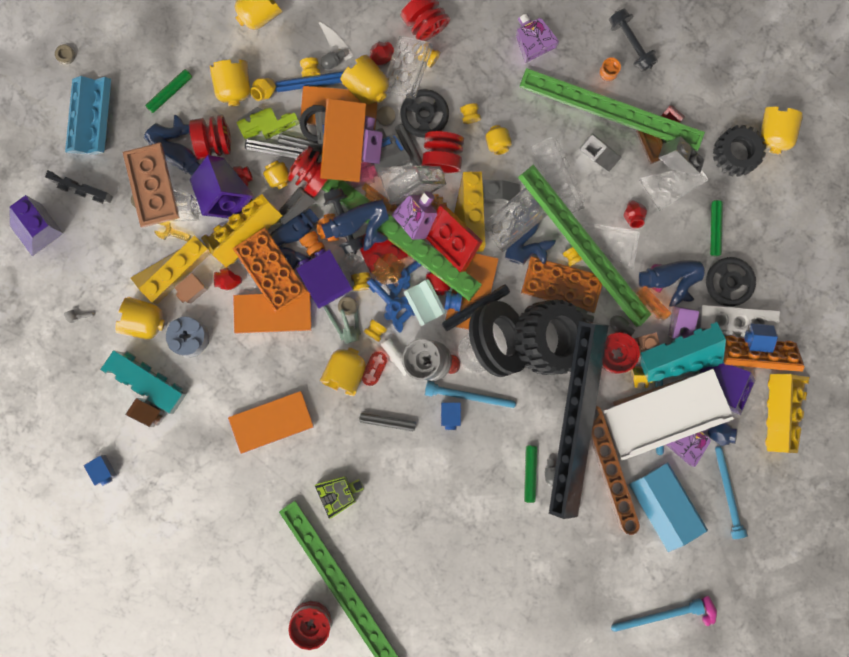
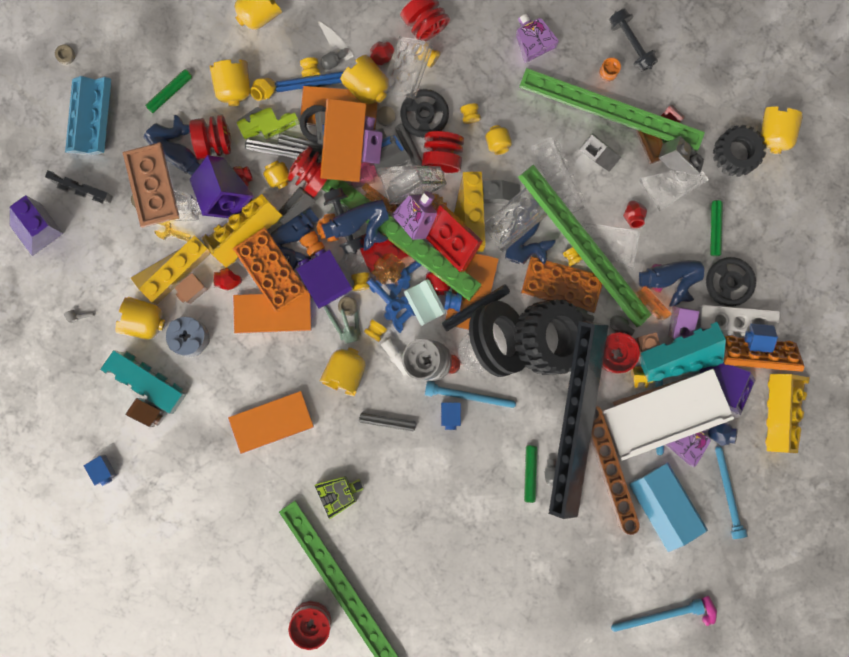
clear red beam [362,351,387,386] -> none

